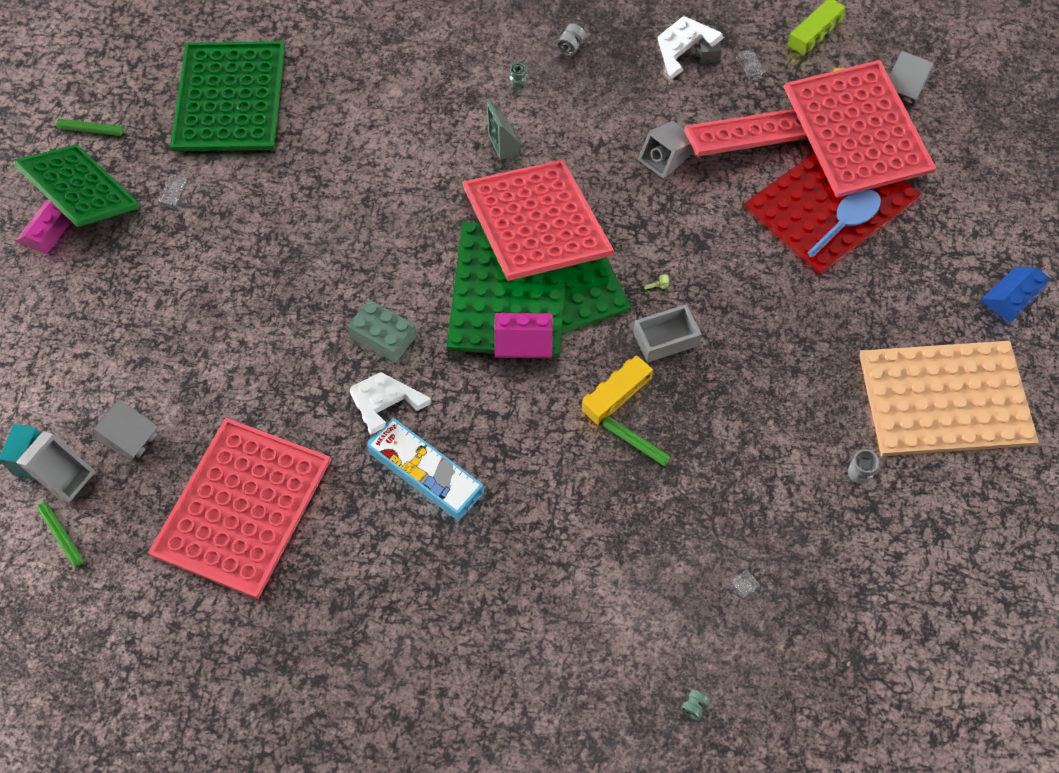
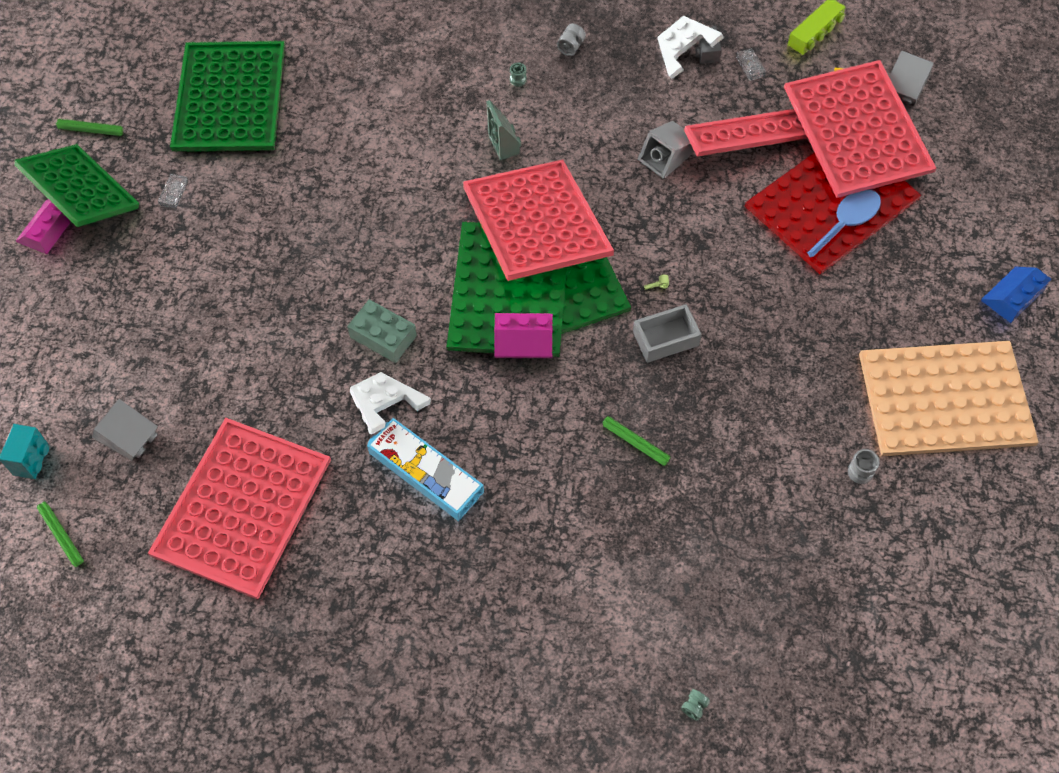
light grey piece [16,431,96,503] -> none
yellow brick [582,355,653,425] -> none
clear plate [730,569,760,599] -> none

